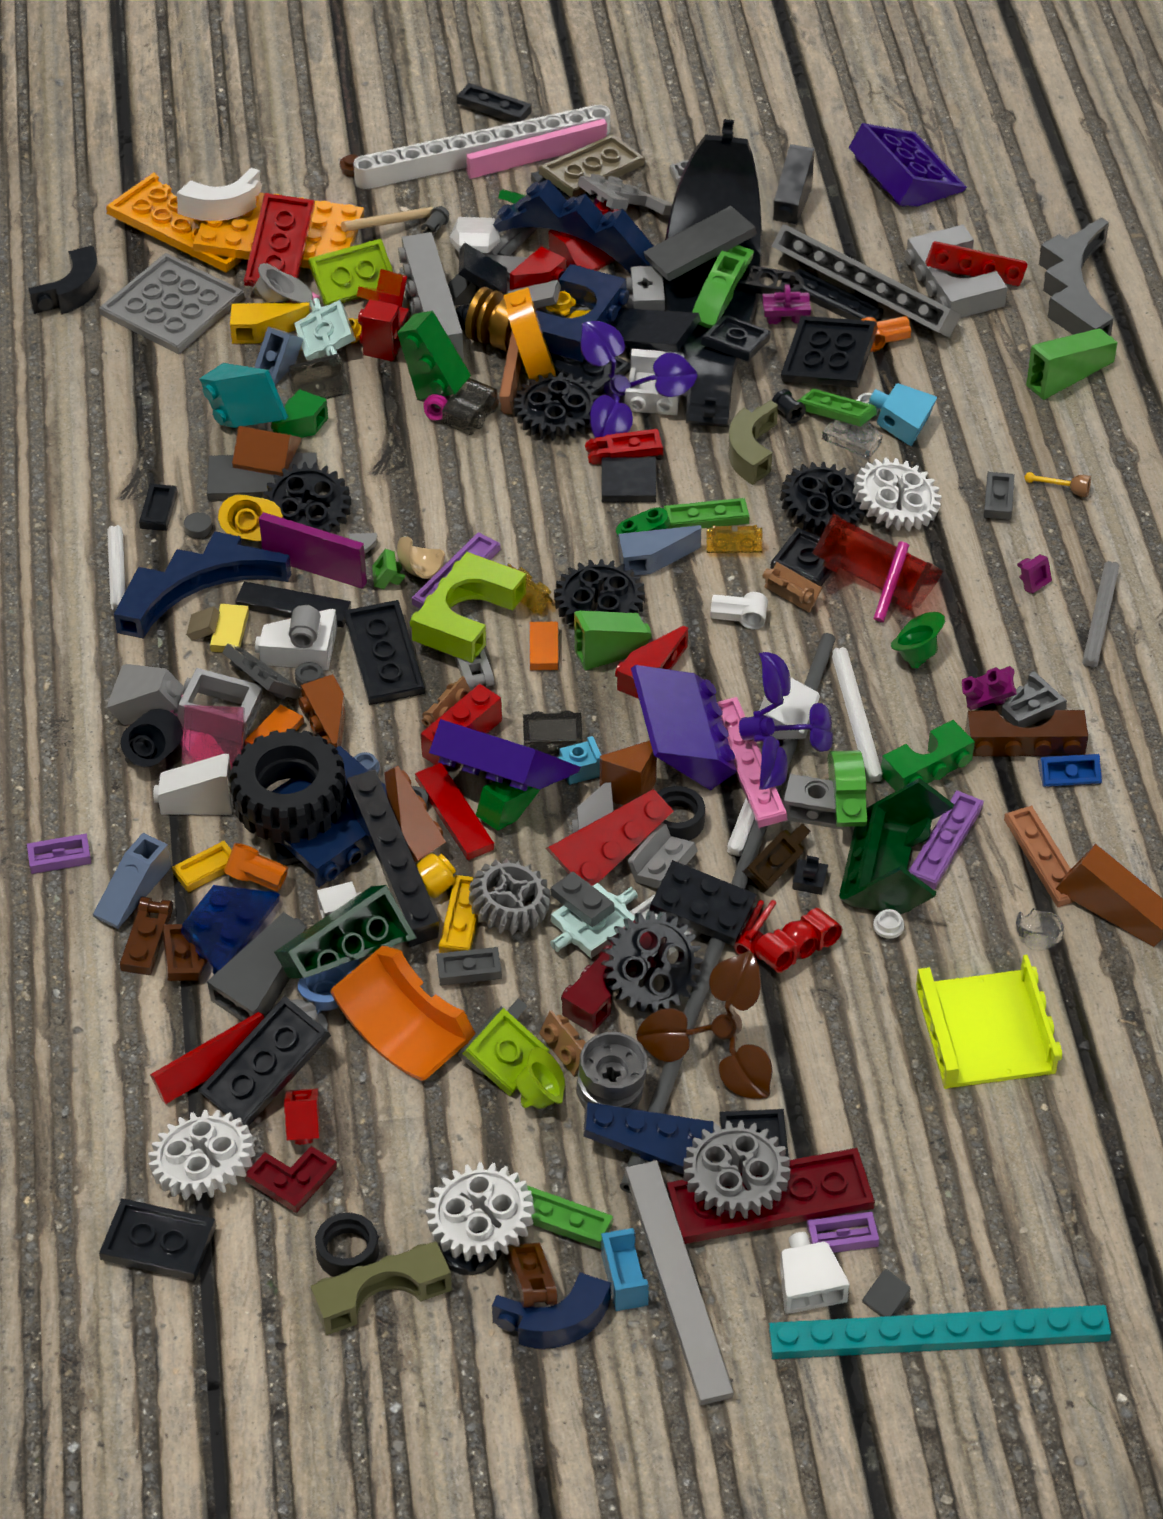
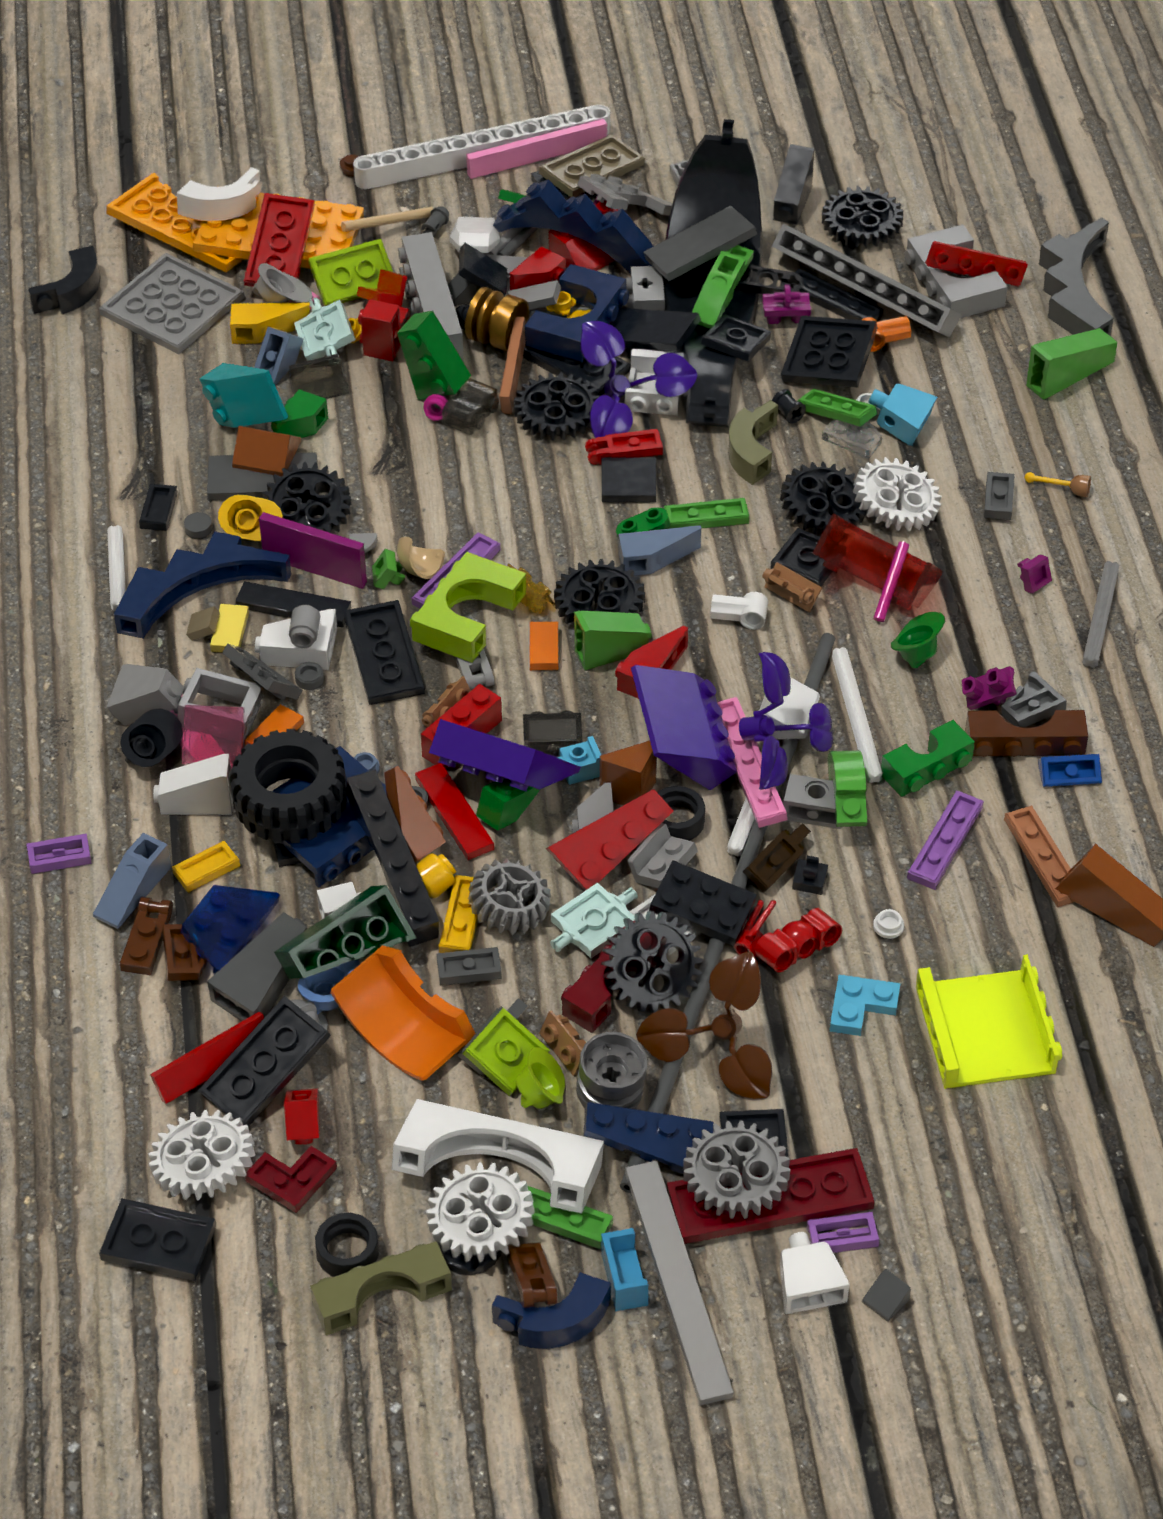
orange piece [224,843,289,892] -> none
dark orange slope [298,674,346,748] -> none
black plate [457,83,532,123] -> none
light orange arch [503,287,557,381] -> none
dark grey plate [550,872,615,927] -> none
clear yellow hinge [706,525,763,553] -> none
teal plate [769,1305,1111,1359] -> none
dark green windscreen [839,778,954,914] -> none
dark purple slope [848,123,967,207] -> none
clear hair [1016,908,1064,951] -> none
none -> white arch [392,1099,604,1213]
none -> black gear [822,186,903,248]
none -> medium azure plate [830,975,901,1036]

